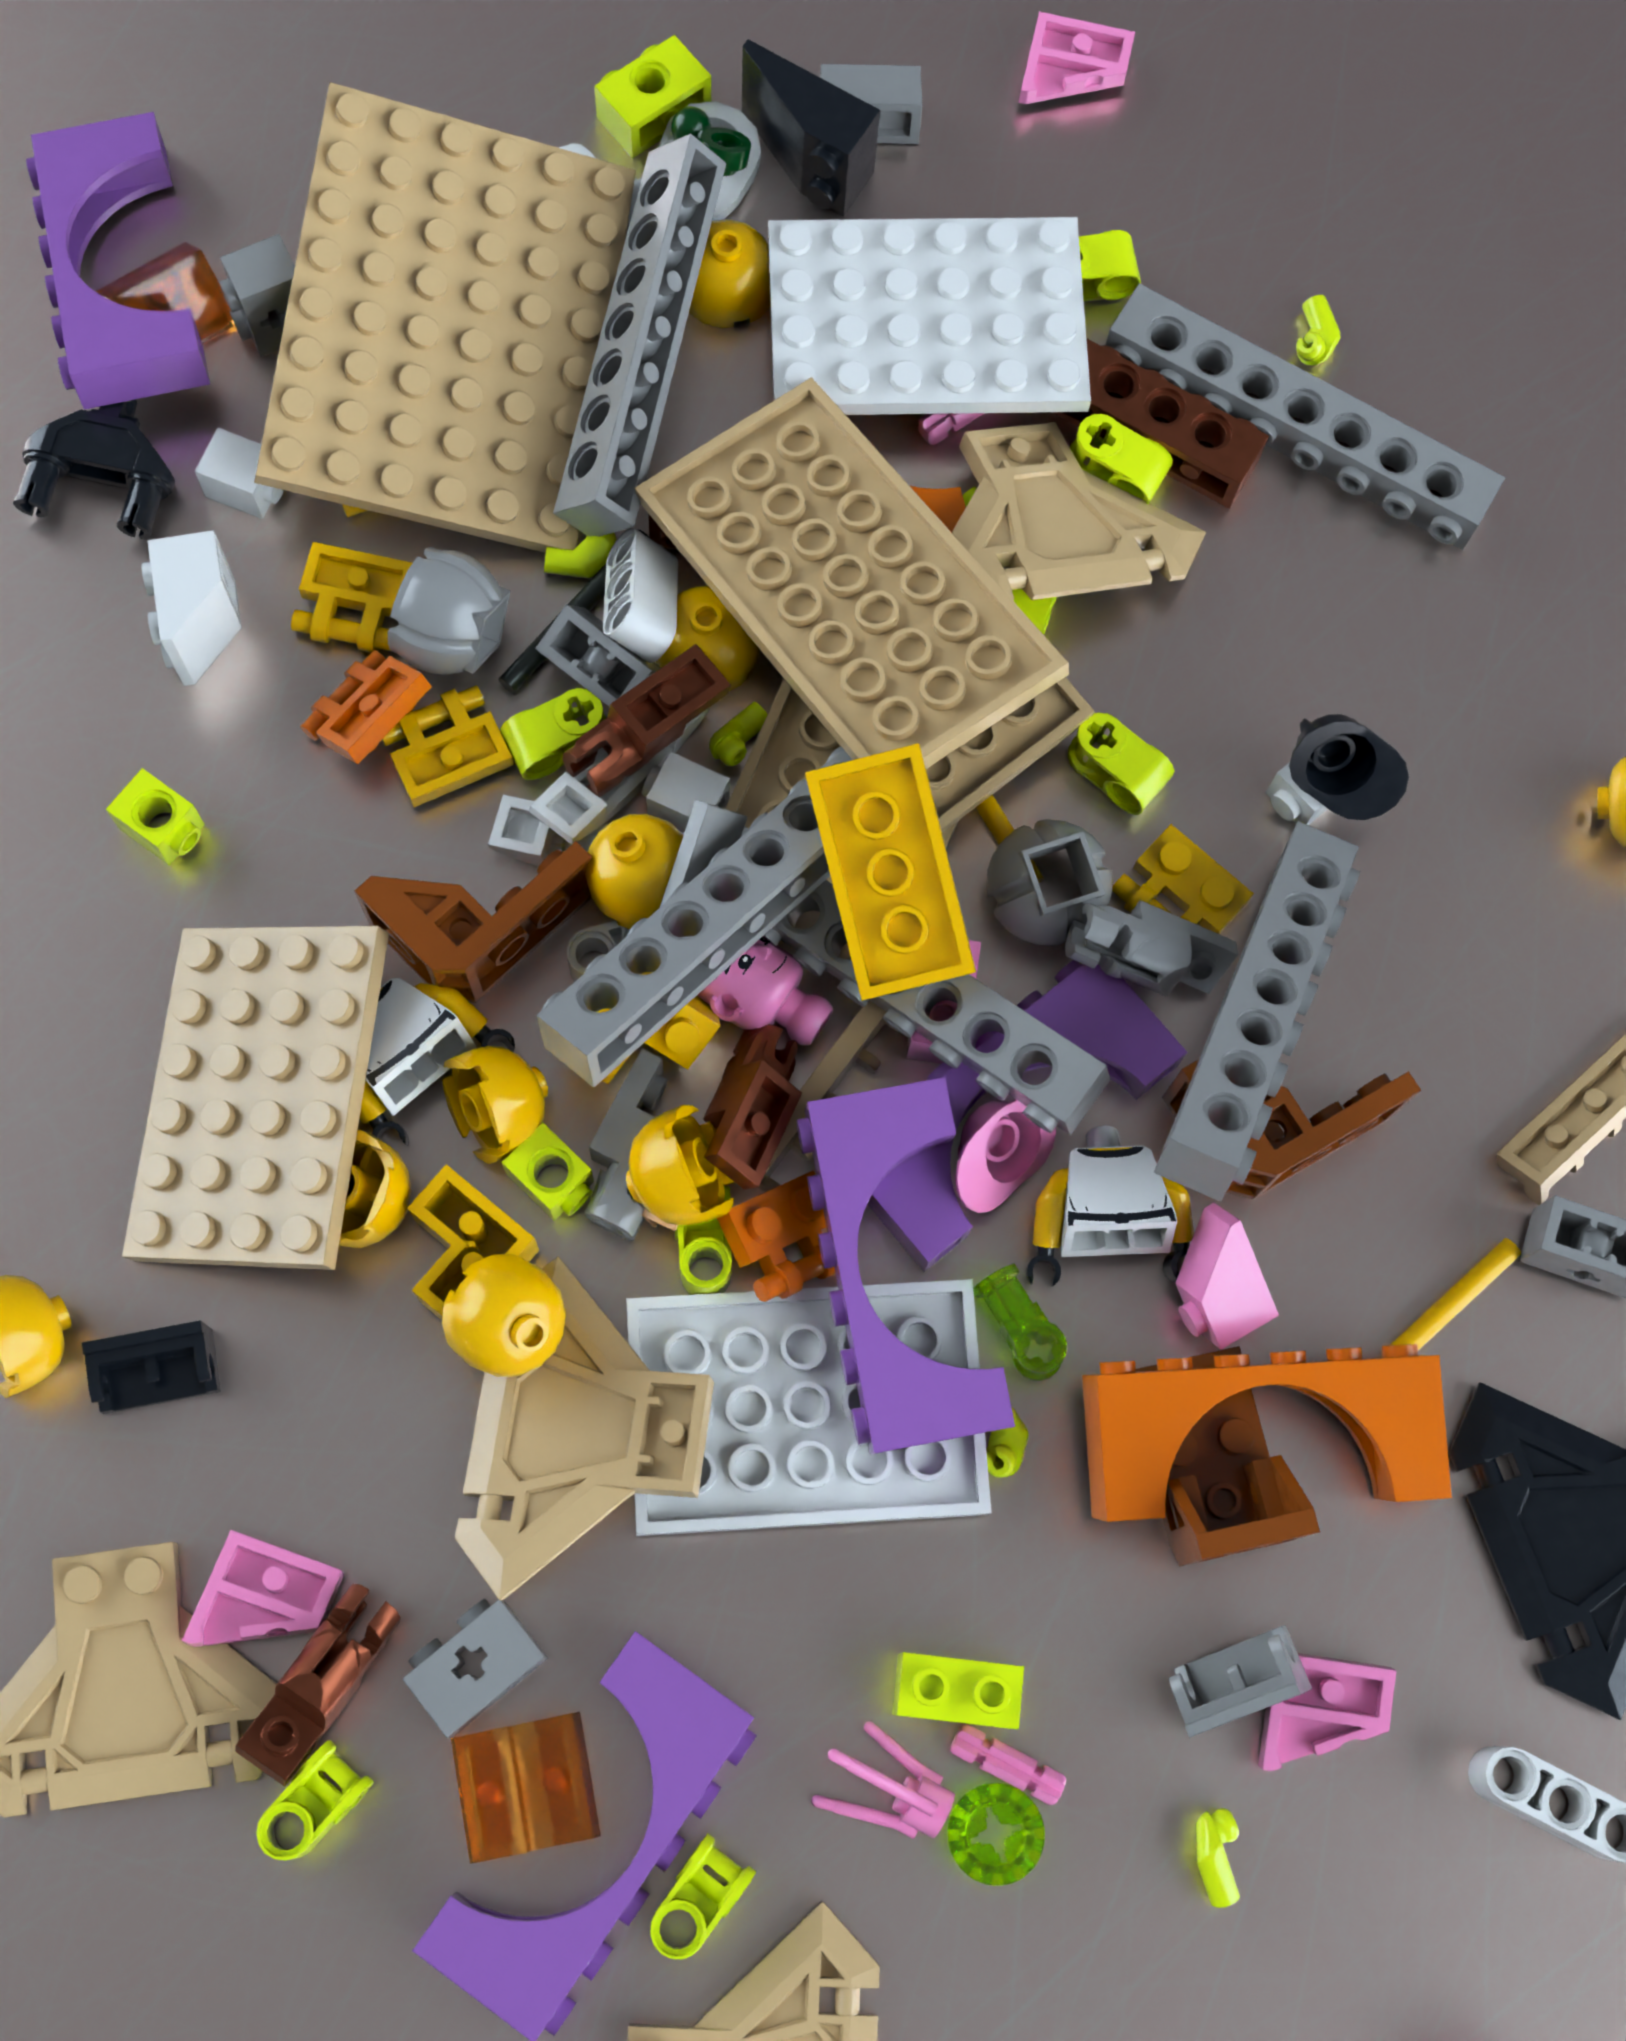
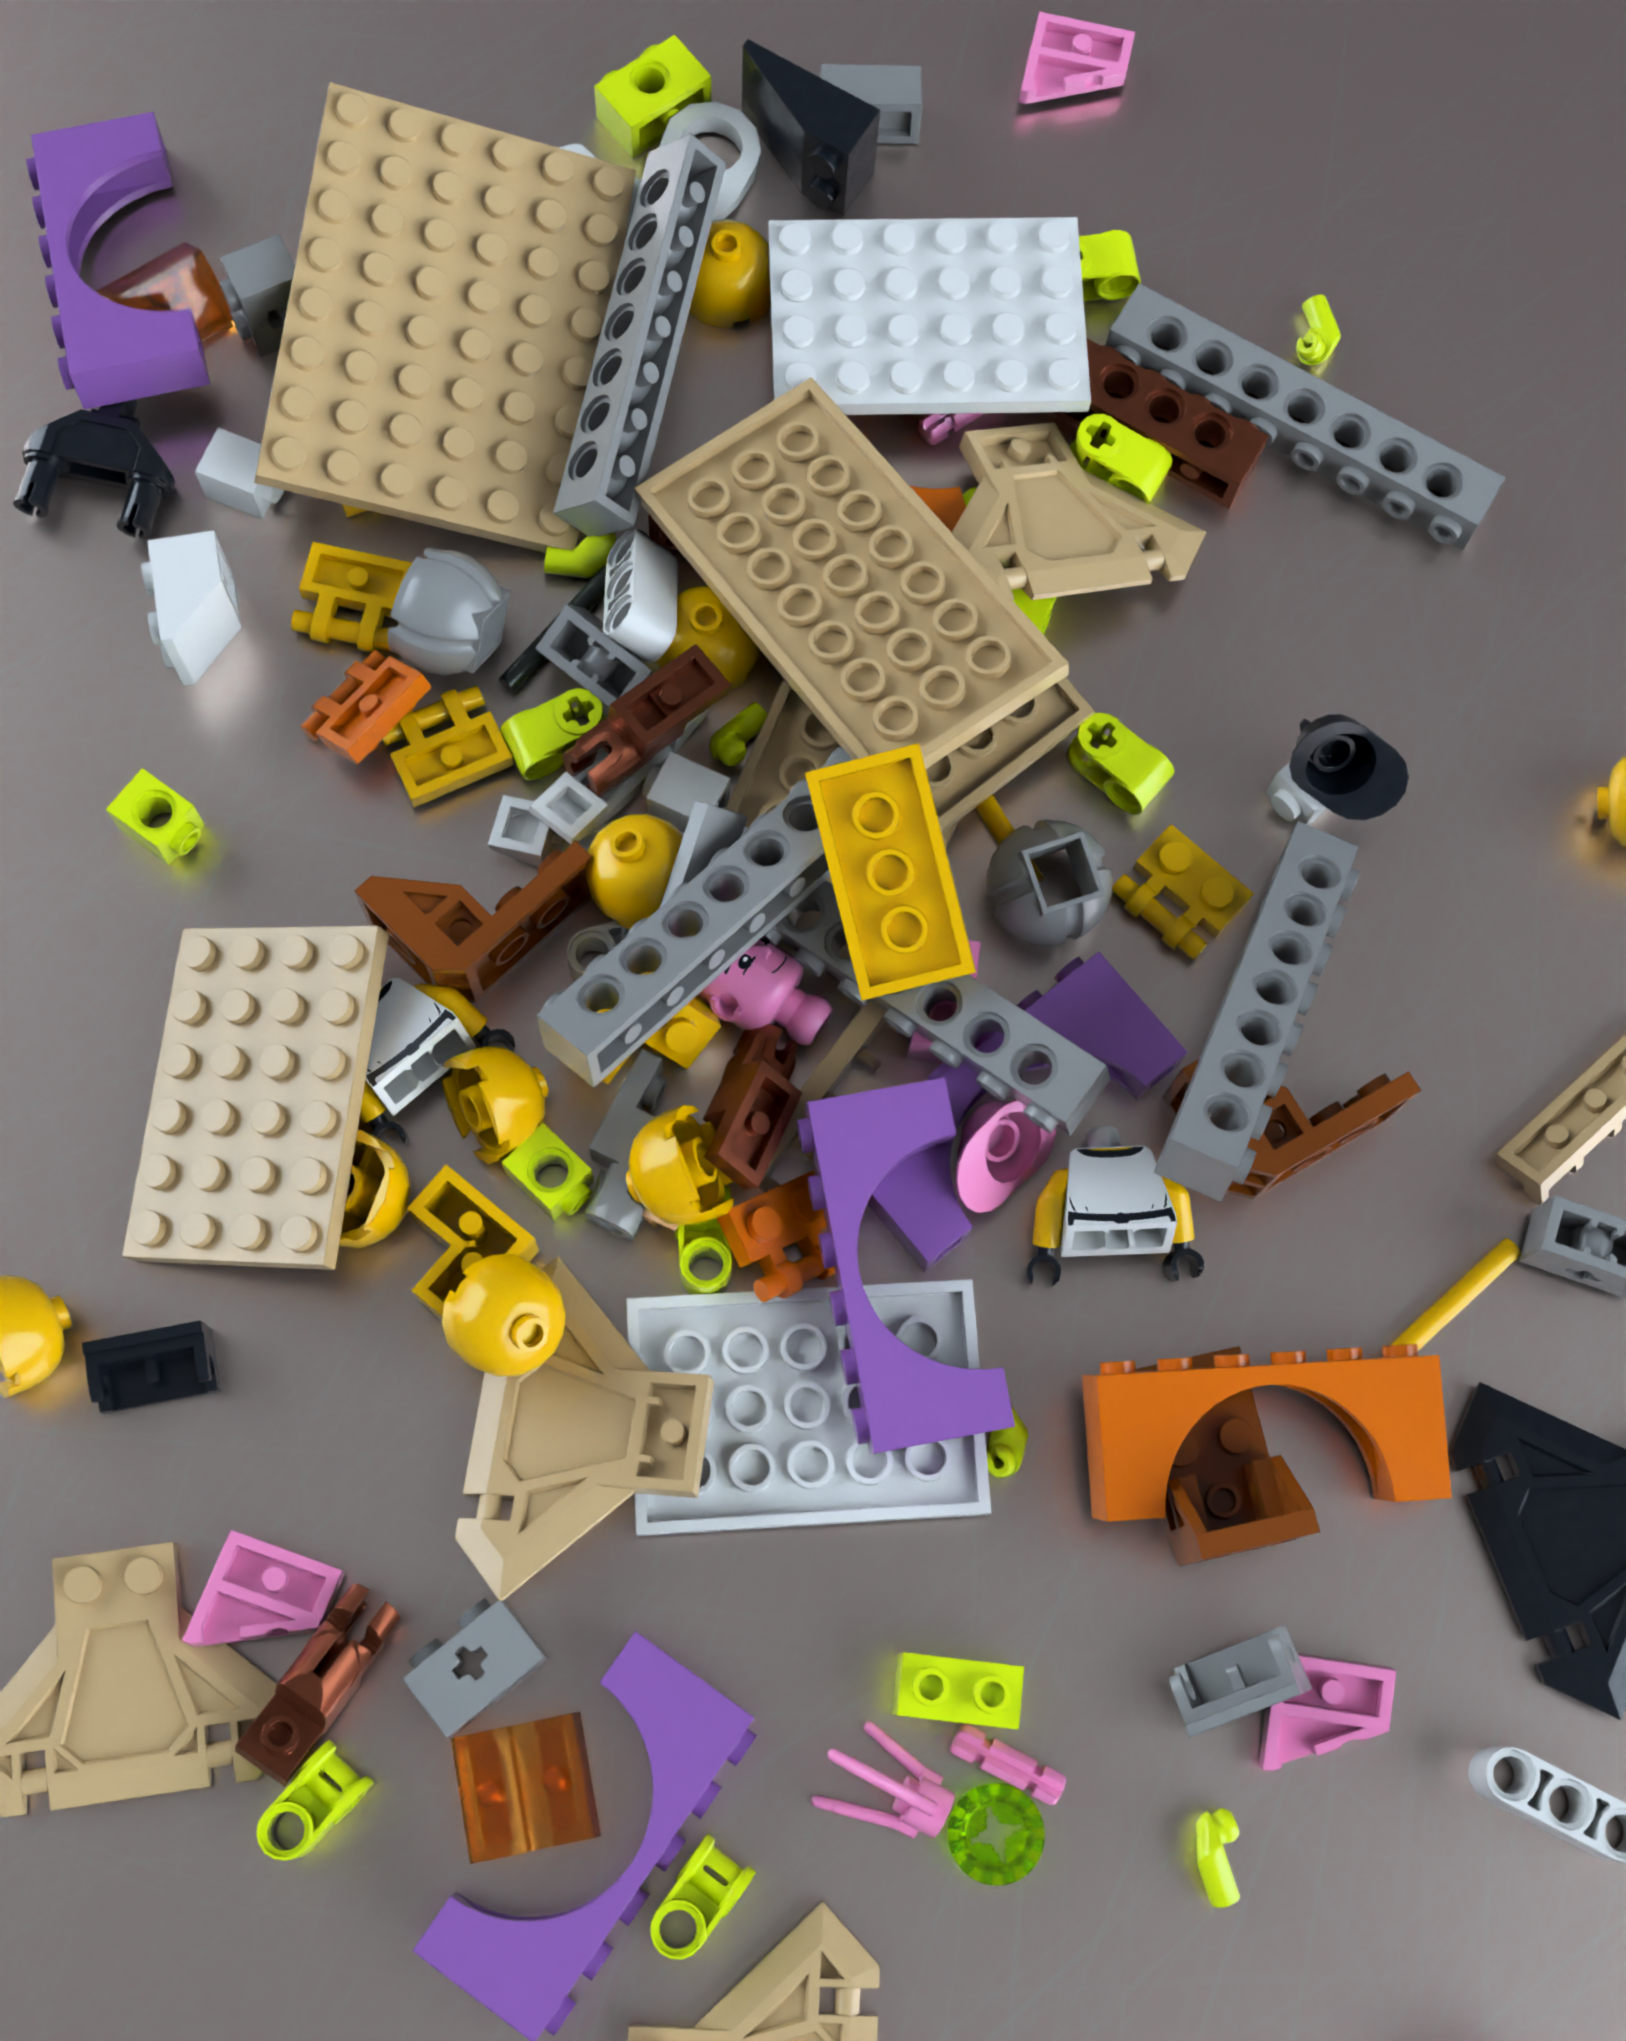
dark green plate [671,106,751,176] -> none
clear neon green connector [973,1263,1067,1381] -> none
light grey plate [1065,900,1238,996] -> none
bright pink slope [1175,1203,1279,1350] -> none

